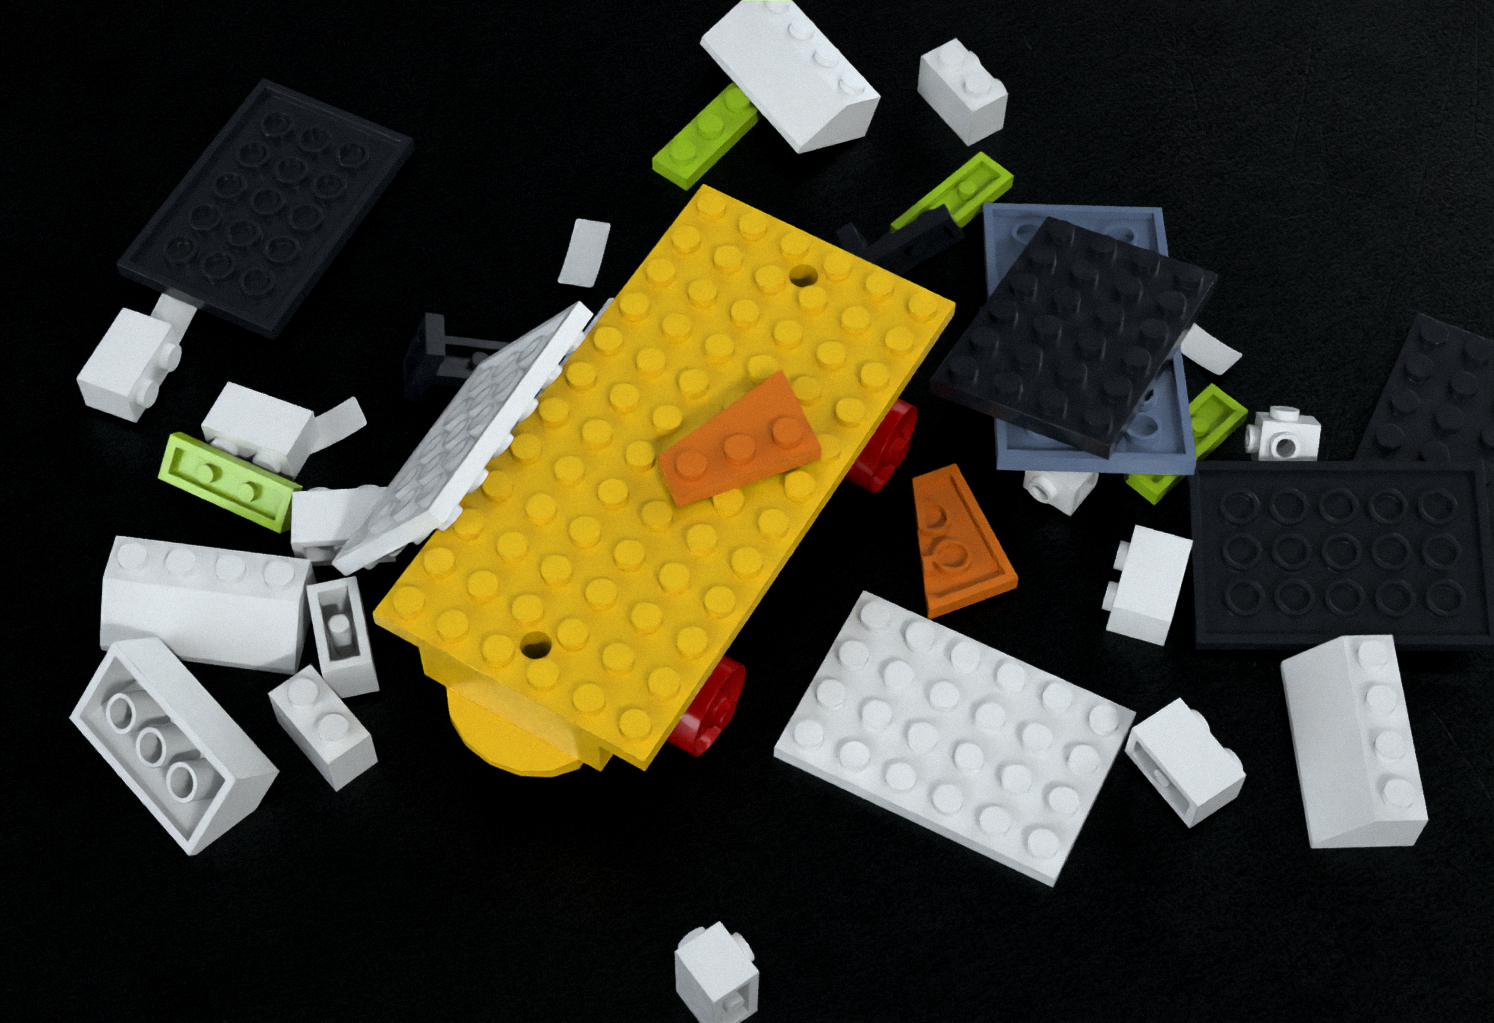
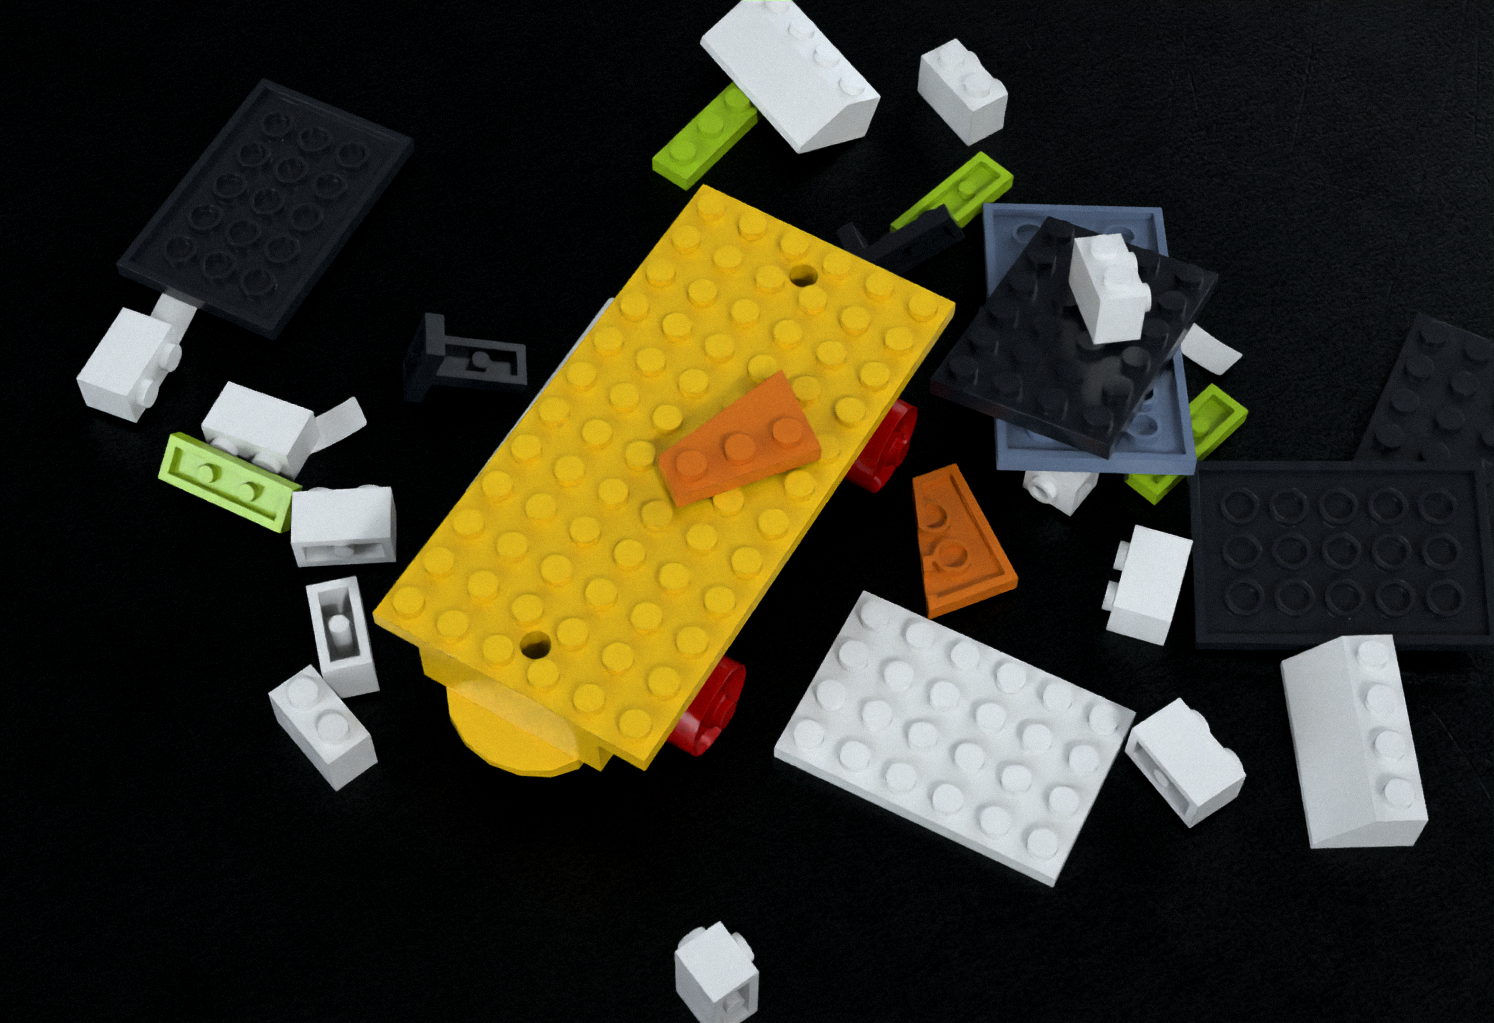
white slope [69,636,279,856] -> none
white slope [100,535,317,675] -> none
white plate [331,301,593,576] -> none
white sticker [558,219,610,288] -> none
white brick [1245,406,1321,461] -> none
none -> white brick [1068,233,1151,344]

